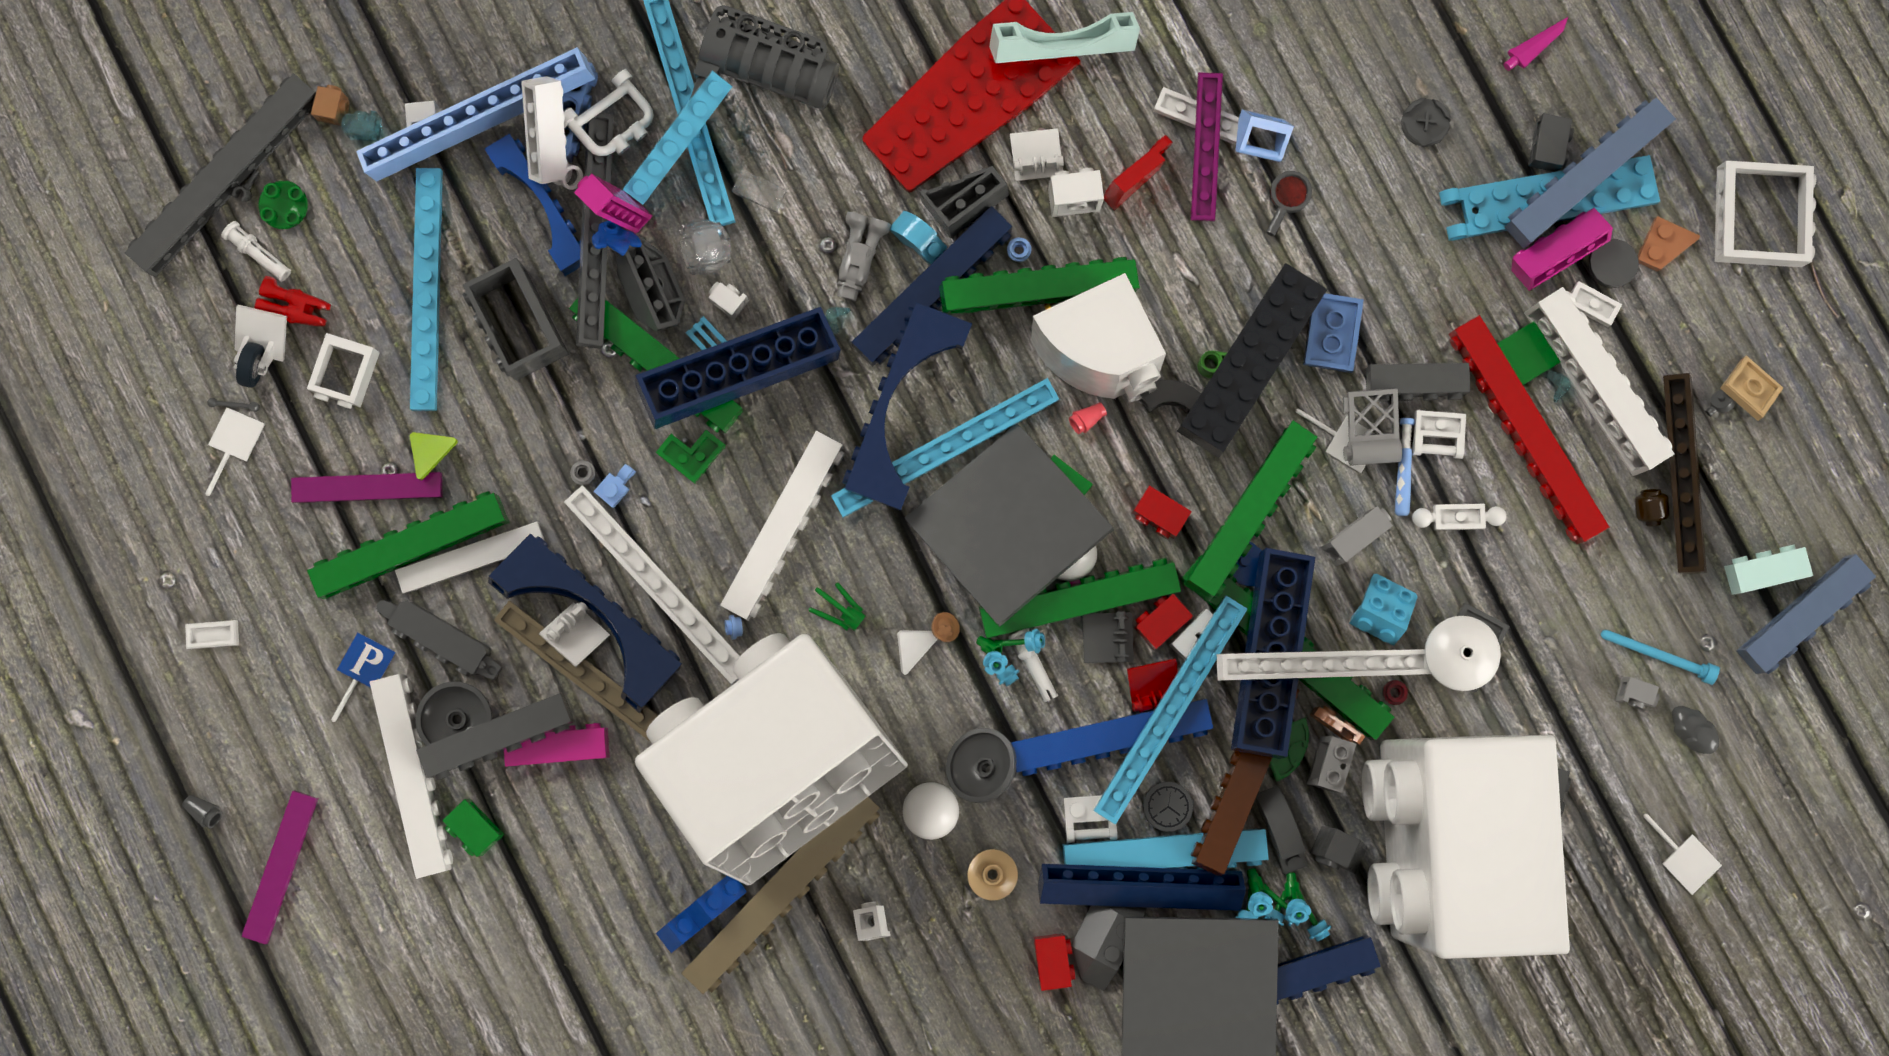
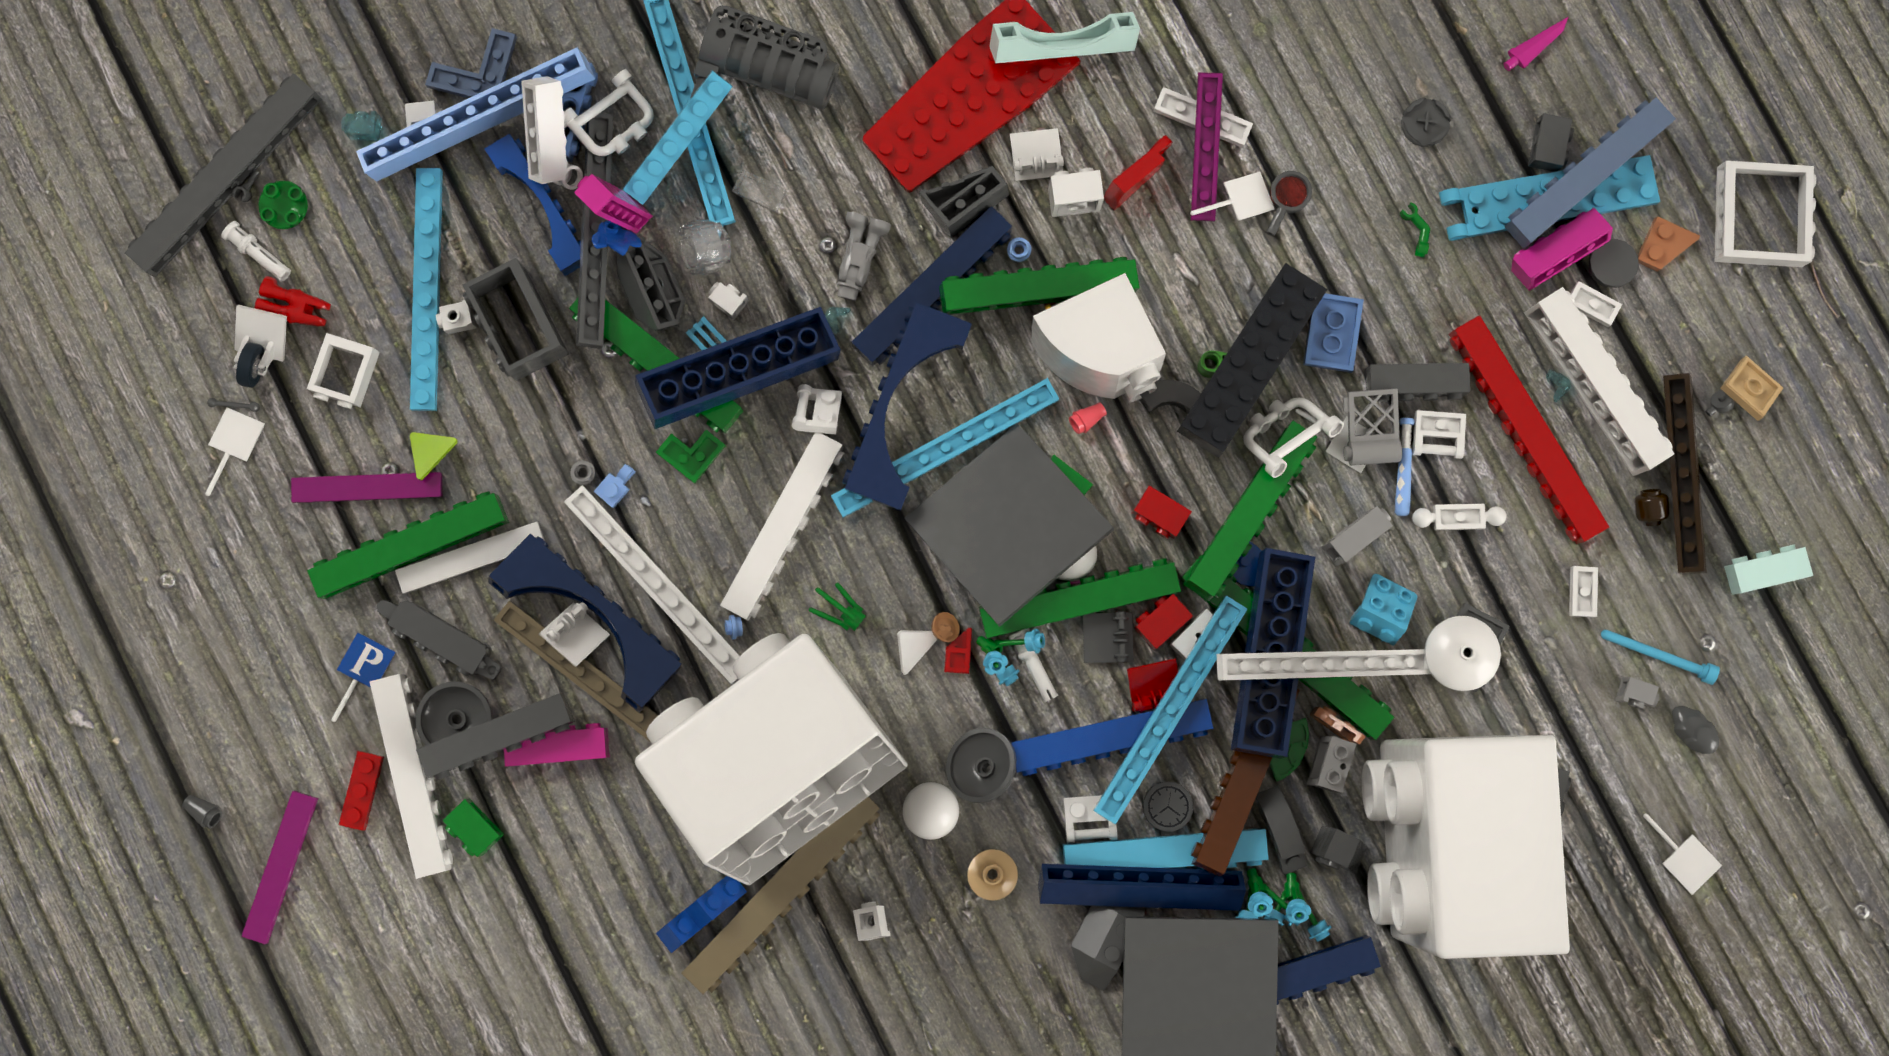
white tile [185,620,239,649] -> none
medium nougat brick [311,85,350,126] -> none
medium azure brick [890,211,947,265] -> none
red brick [1033,933,1075,991] -> none
light blue tile [1236,109,1294,162] -> none
dark red plate [1382,680,1408,705] -> none
green tile [1497,321,1560,385] -> none
sand blue brick [1736,554,1876,674] -> none
none -> red plate [339,751,385,831]
none -> sand blue plate [425,28,517,98]
none -> white brick [436,300,477,335]
none -> white plate [792,384,842,435]
none -> red tile [944,627,972,674]
none -> white piece [1190,172,1275,221]
none -> white bar [1243,397,1344,478]
none -> green arm [1400,202,1430,258]
none -> white plate [1569,566,1598,617]

